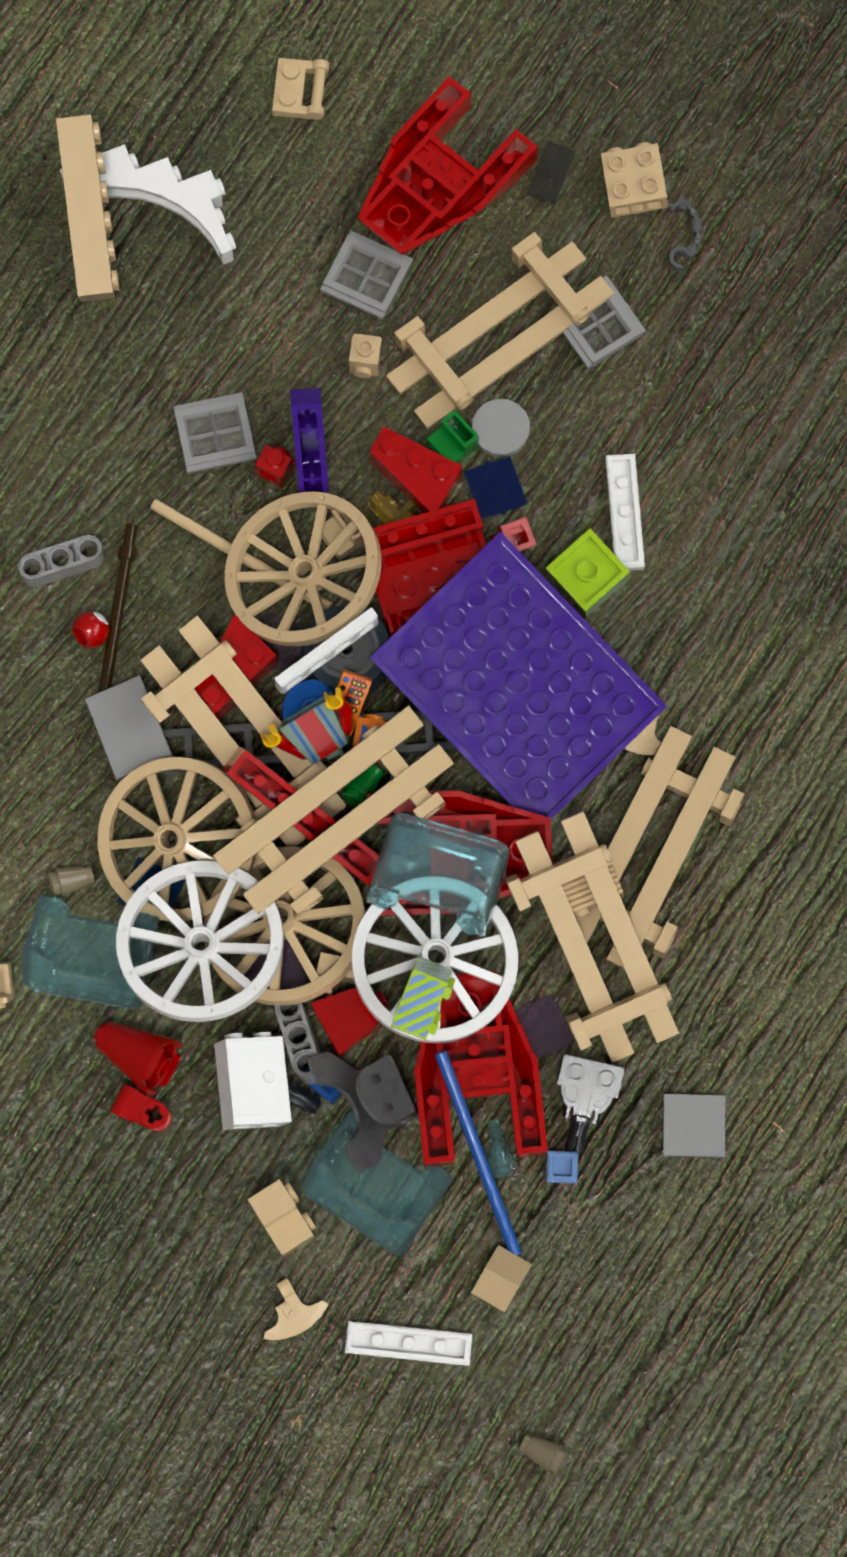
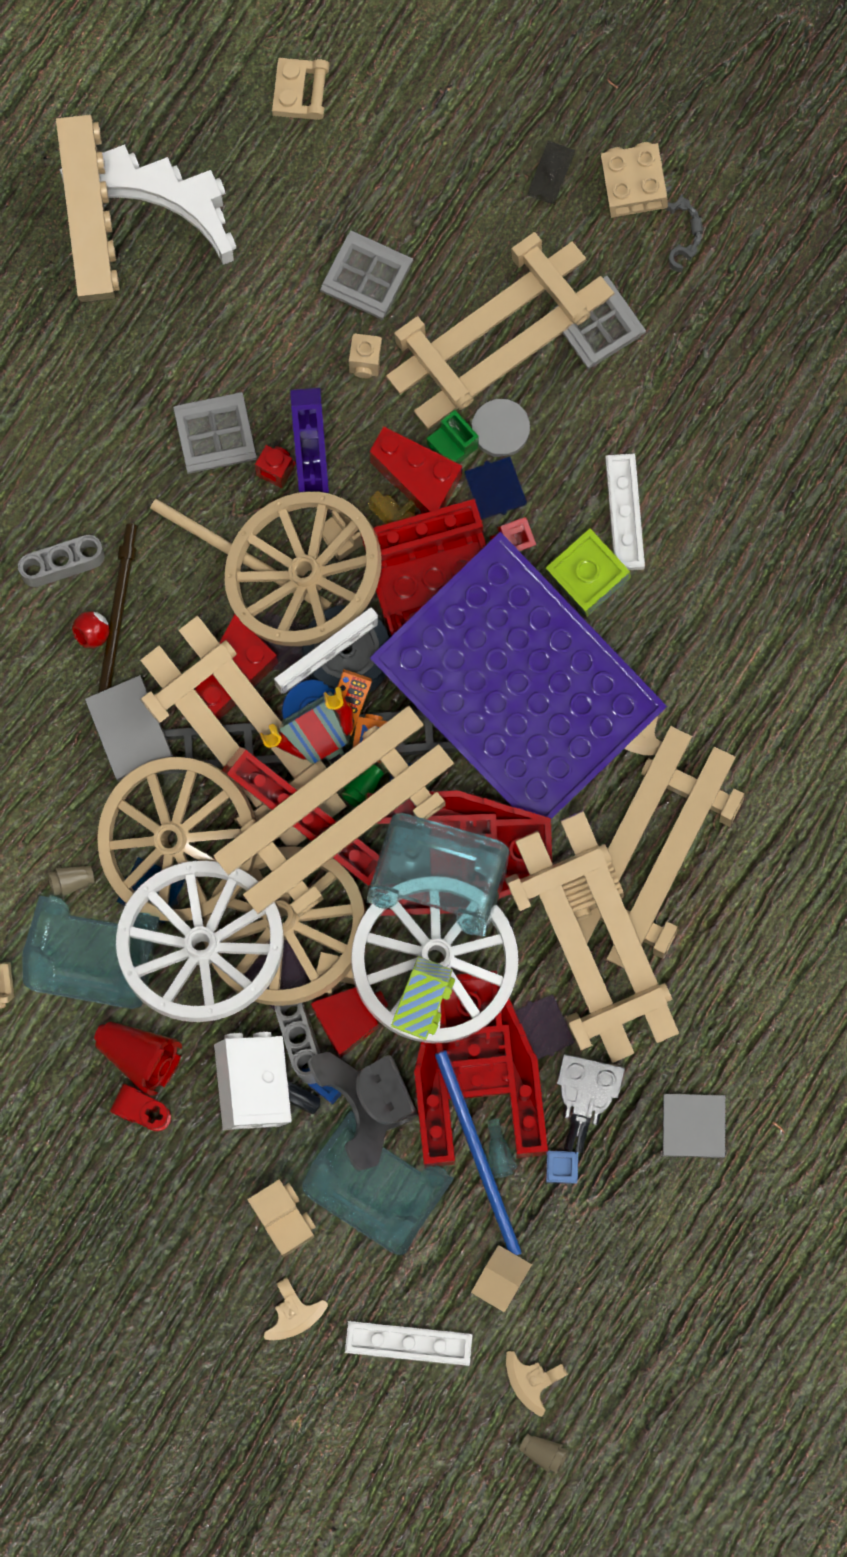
red wedge [358,76,538,256] -> none
none -> tan piece [506,1351,568,1417]

